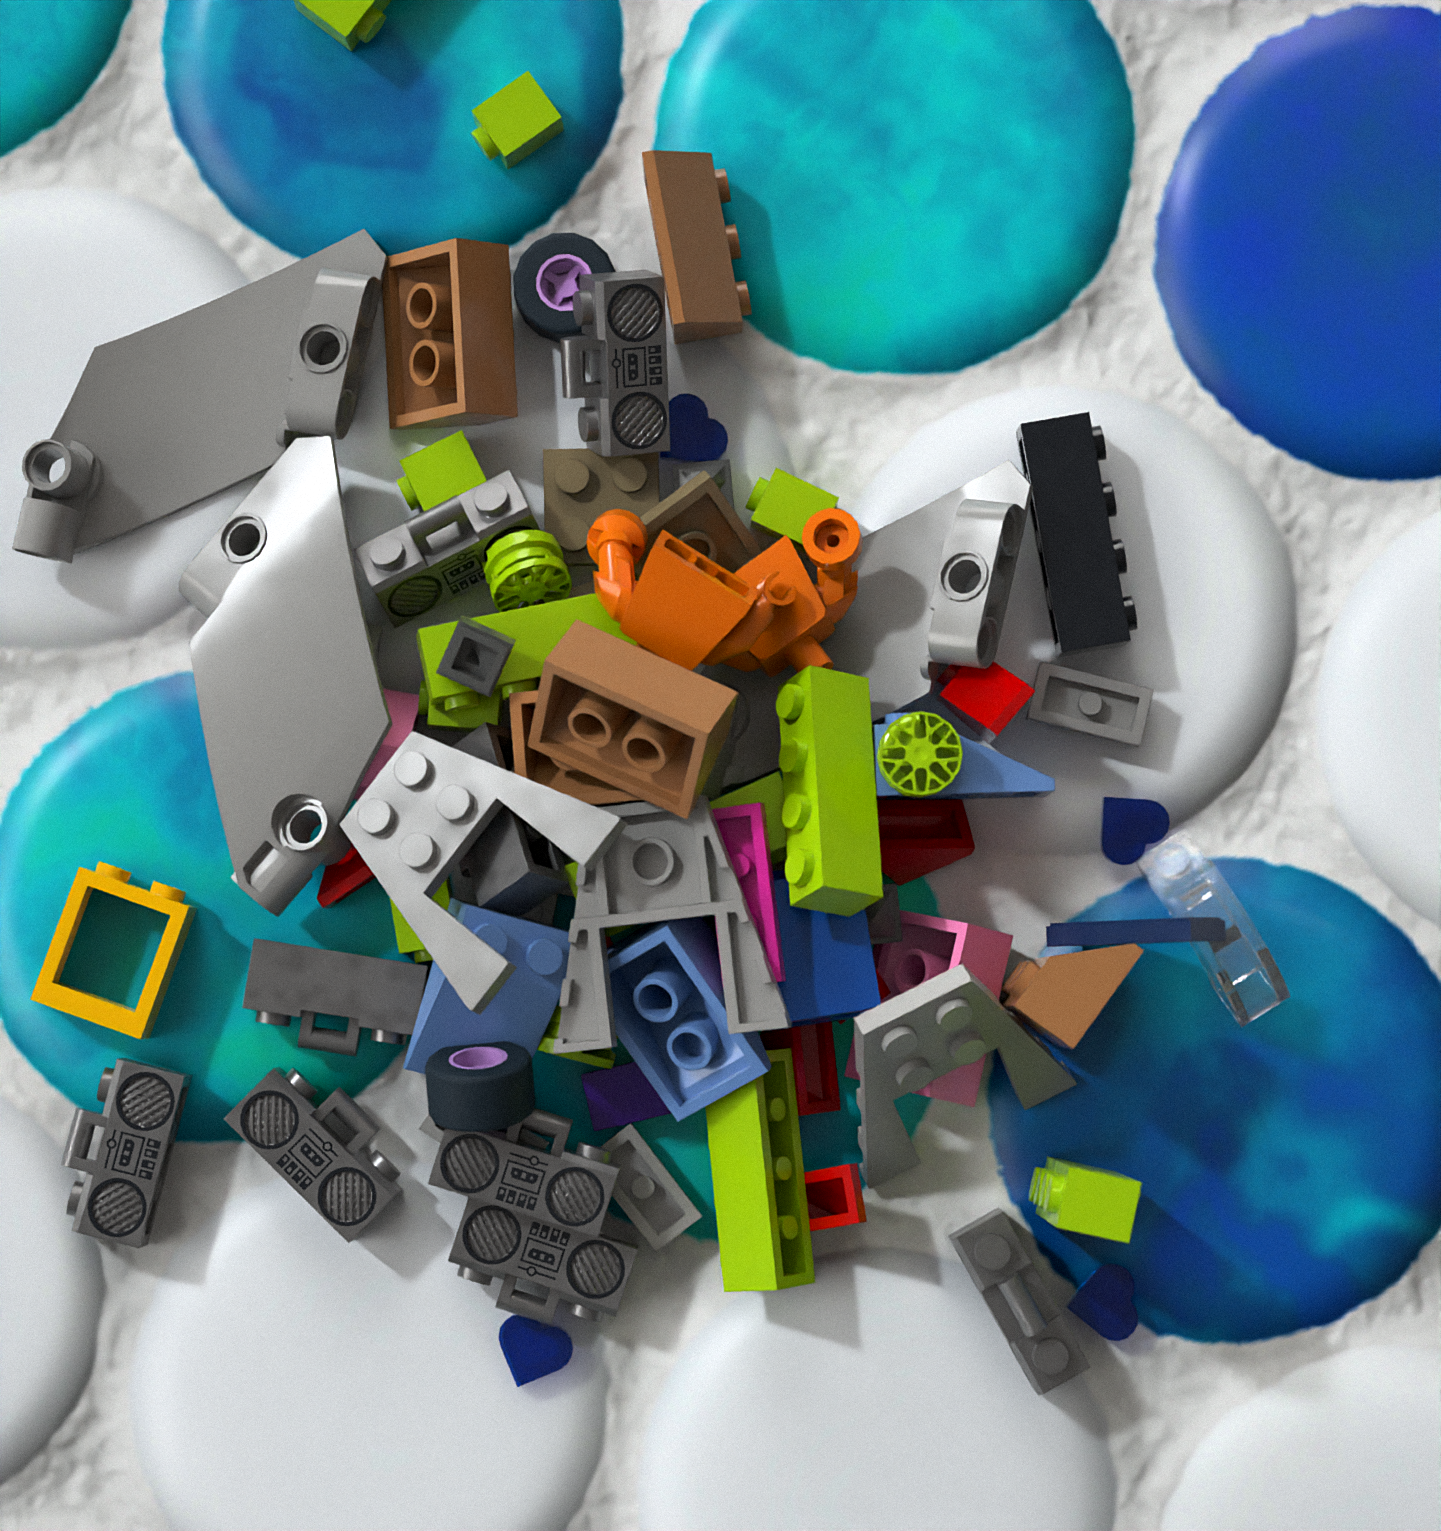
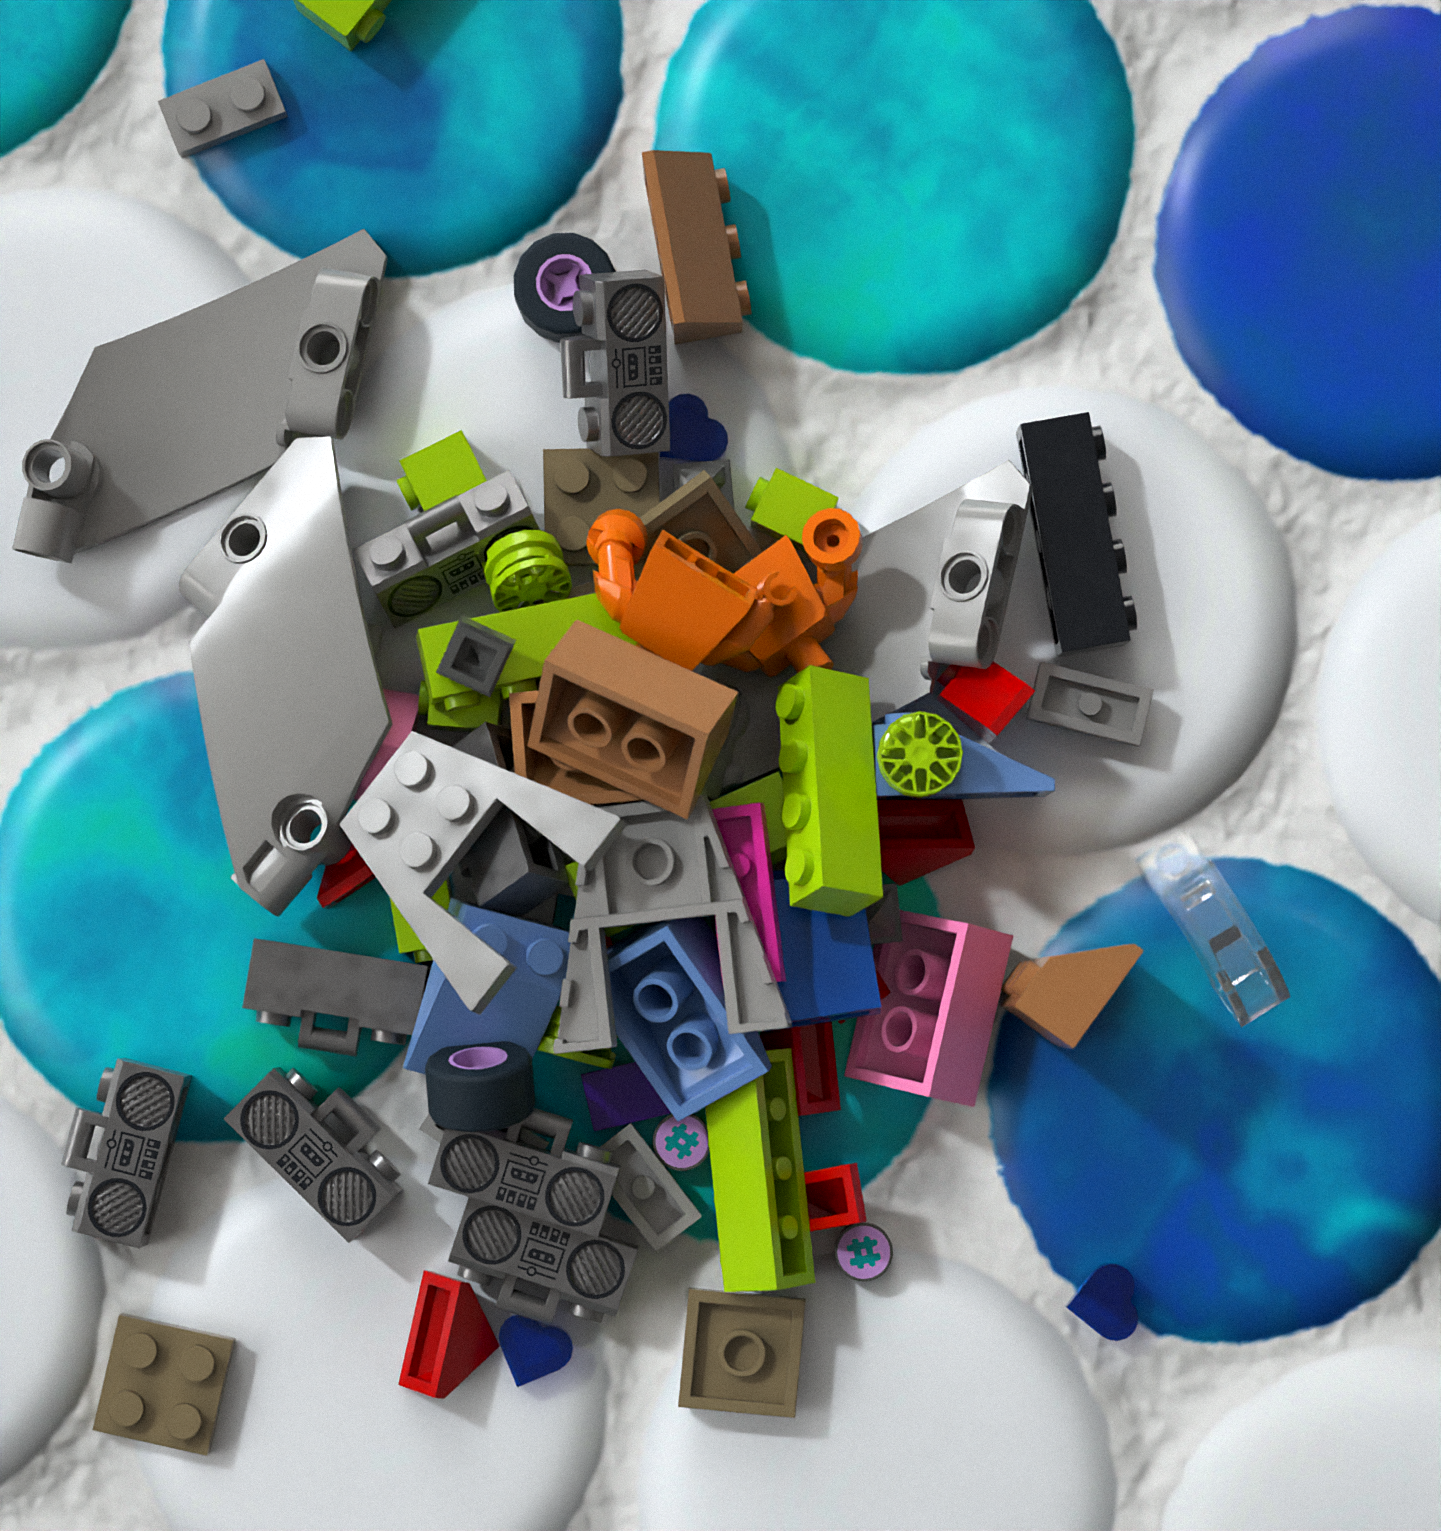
yellow window [30,861,197,1039] -> none
medium nougat slope [382,238,518,430] -> none
lime brick [471,71,564,169] -> none
light grey wing [854,963,1077,1189] -> none
flat silver piece [948,1207,1091,1396] -> none
lime brick [1029,1156,1142,1243] -> none
dark blue tile [1046,917,1226,947] -> none
clear blue tile [1100,797,1170,866] -> none
none -> dark tan plate [92,1313,236,1456]
none -> light grey plate [158,59,288,158]
none -> red slope [398,1270,500,1399]
none -> tile [653,1114,710,1171]
none -> dark tan plate [678,1287,806,1418]
none -> tile [834,1222,893,1282]

